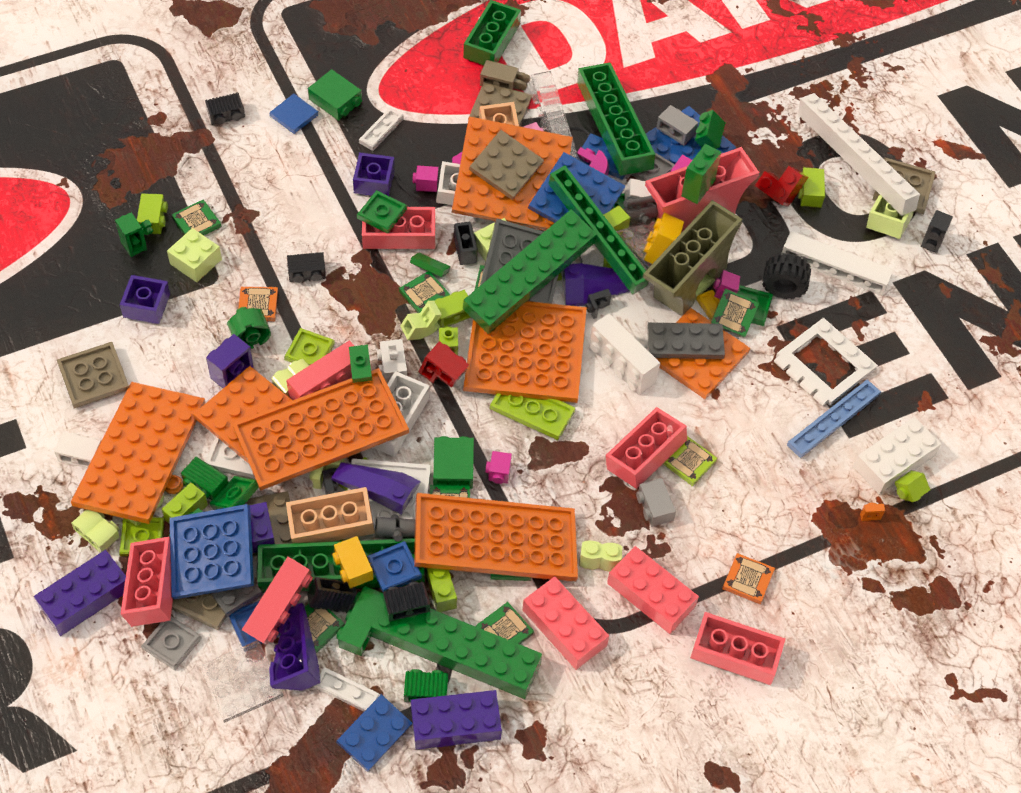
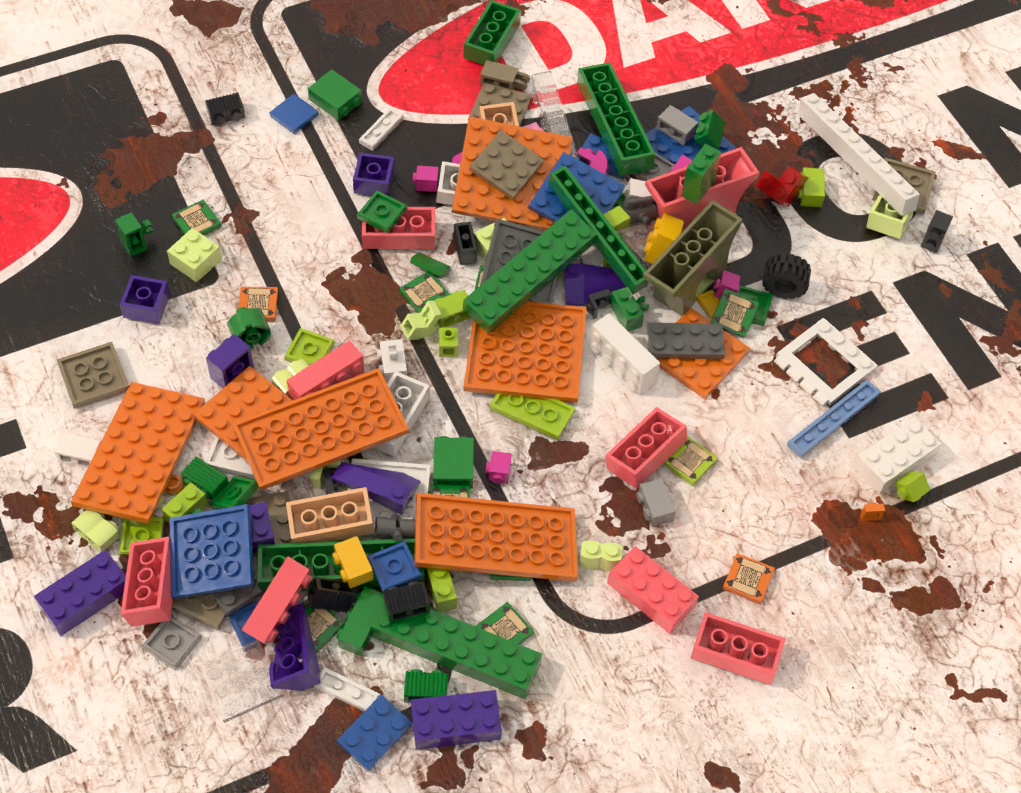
lime brick [137,194,168,234] -> none
black brick [287,252,326,283] -> none
green plate [349,344,372,383] -> none
red brick [418,341,469,388] -> none
coral brick [522,577,609,670] -> none
white brick [781,231,894,296] -> none
none -> green brick [610,287,650,332]

